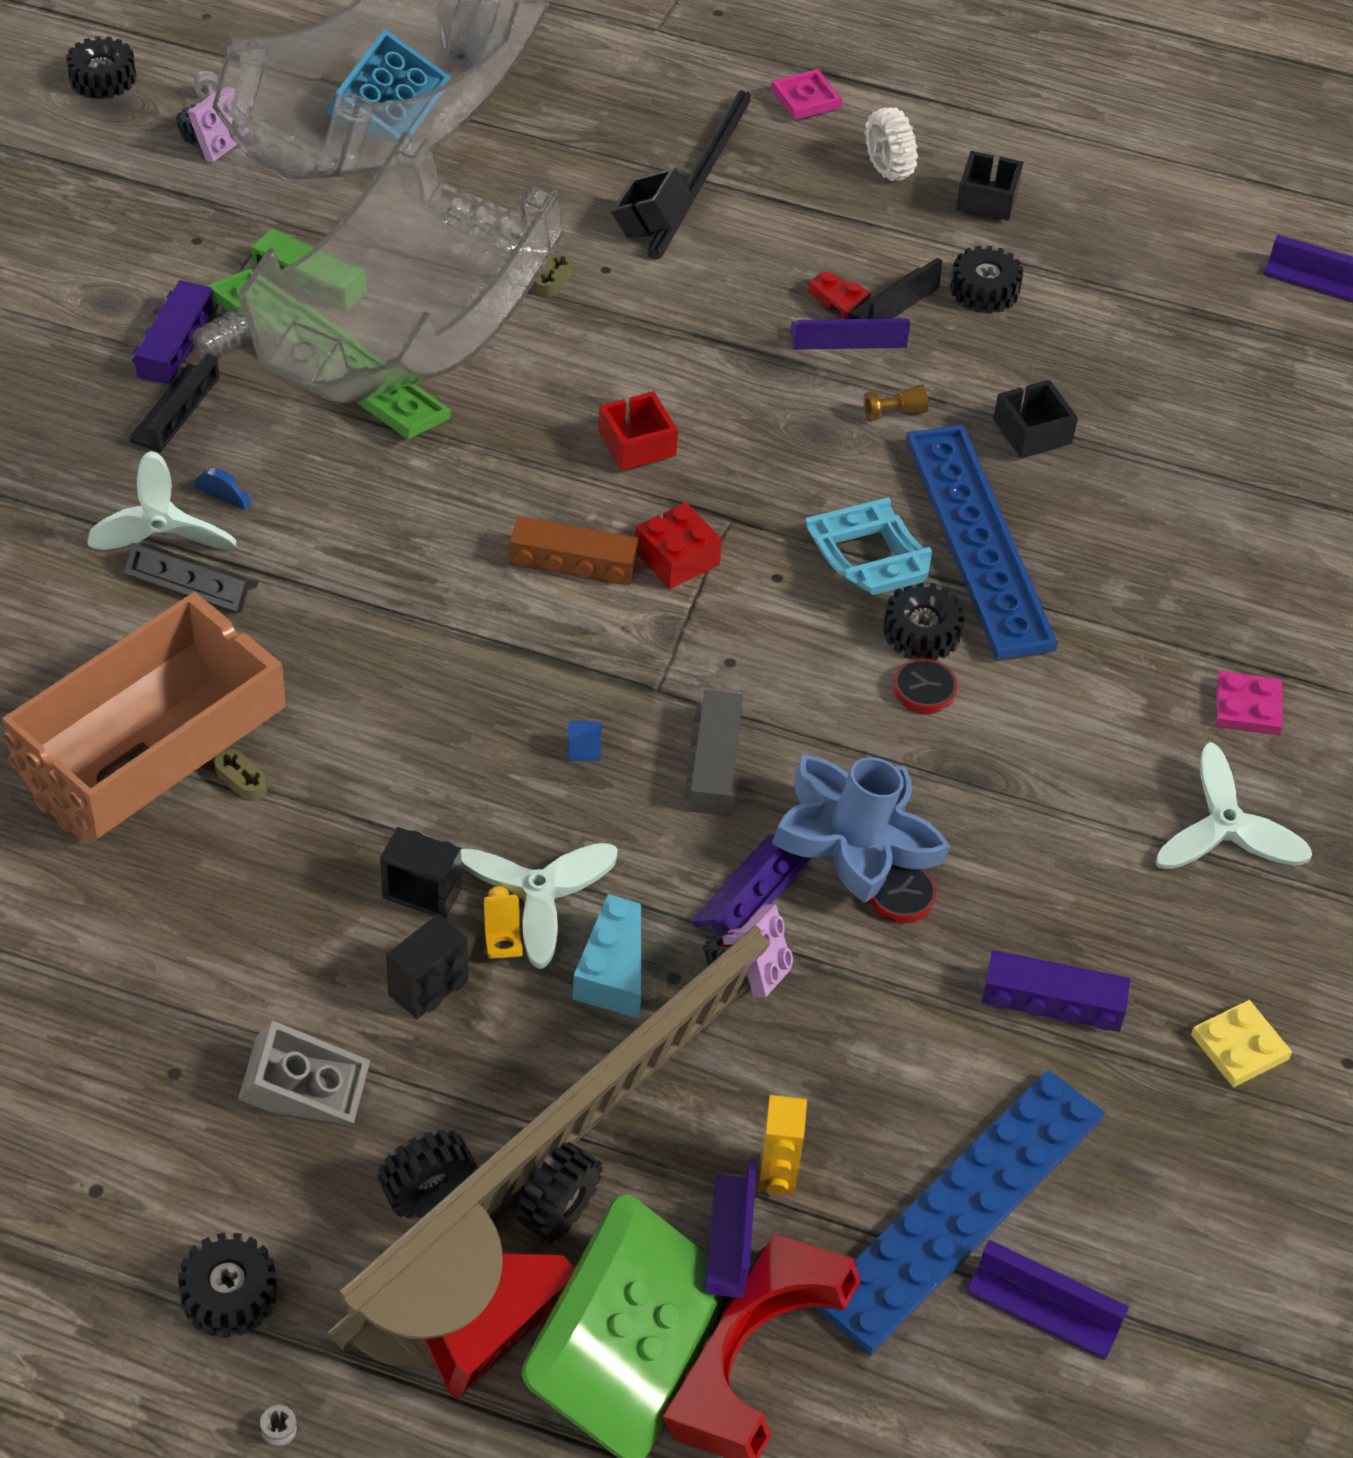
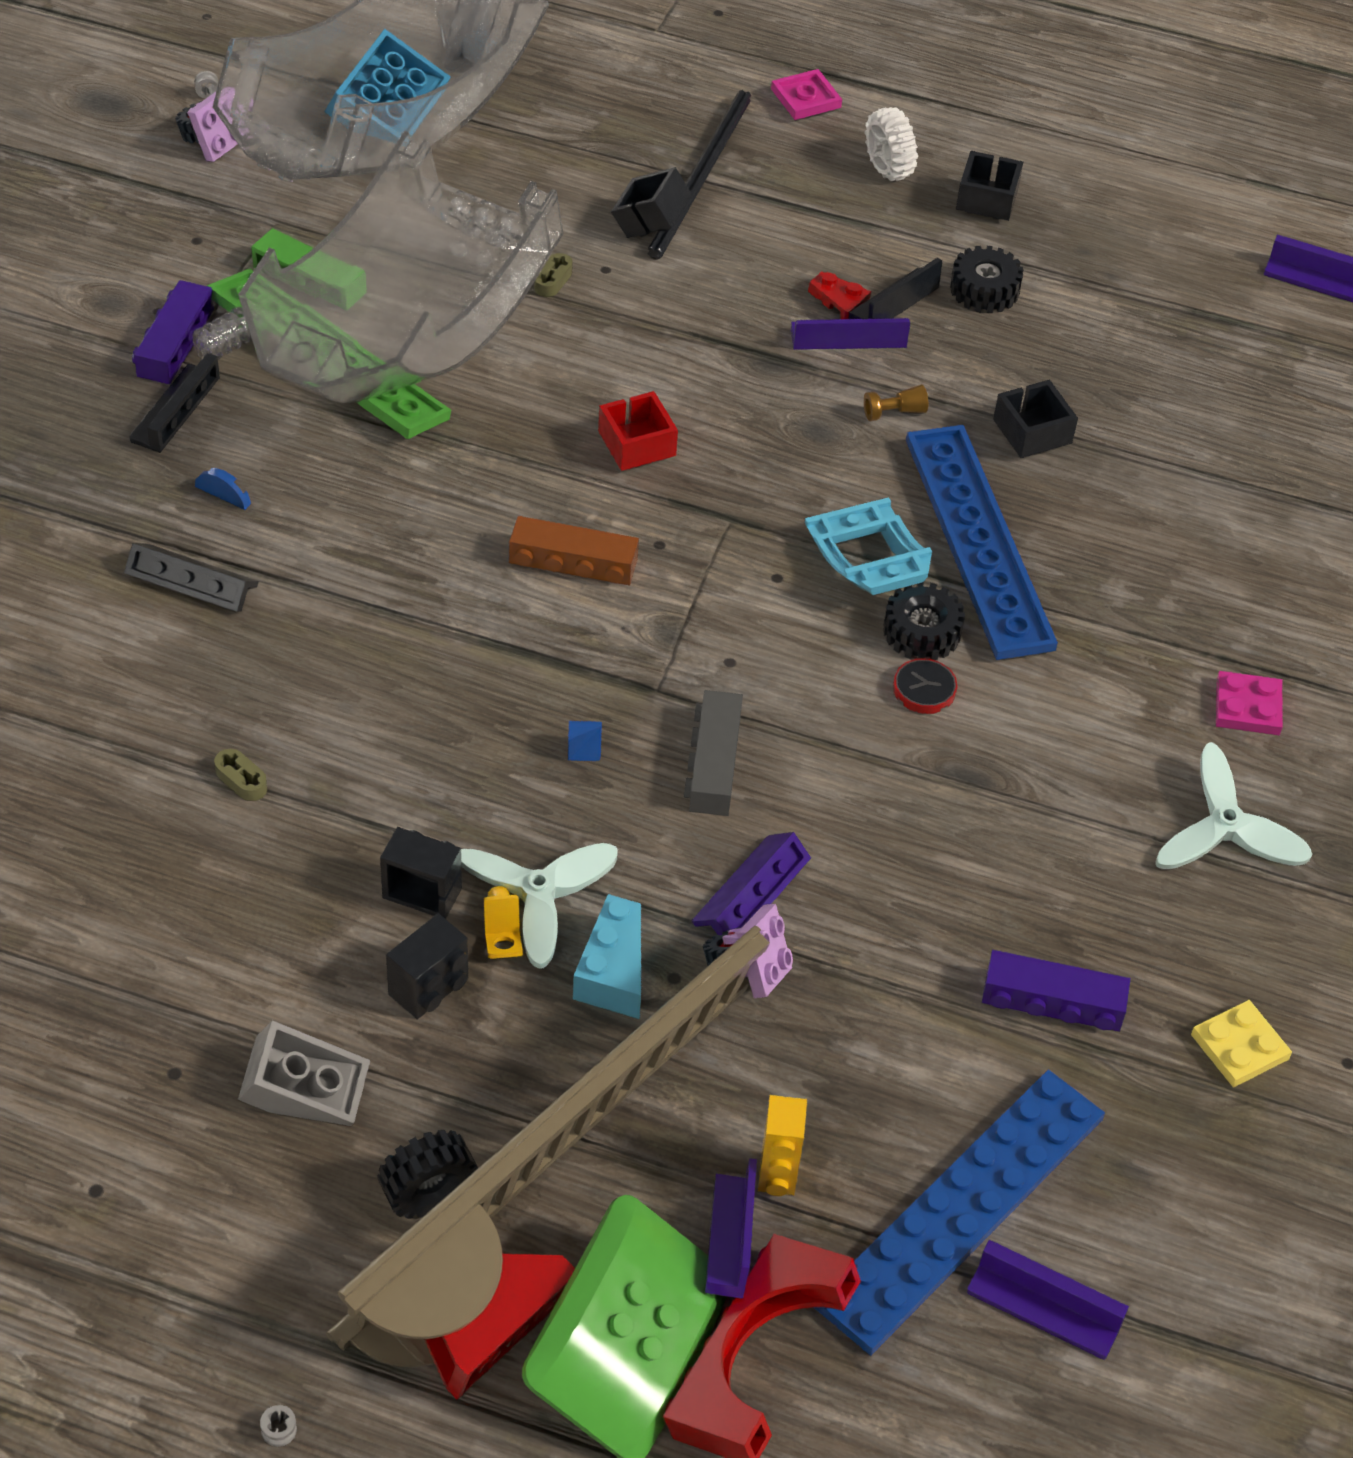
nougat panel [2,591,286,840] -> none
black bush [66,36,137,99] -> none
light aqua piece [88,451,237,550] -> none
black bush [178,1233,277,1337] -> none
black bush [516,1141,603,1243] -> none
red piece [635,502,722,589] -> none
medium blue plant [772,754,951,903] -> none
black tile [869,864,937,924] -> none

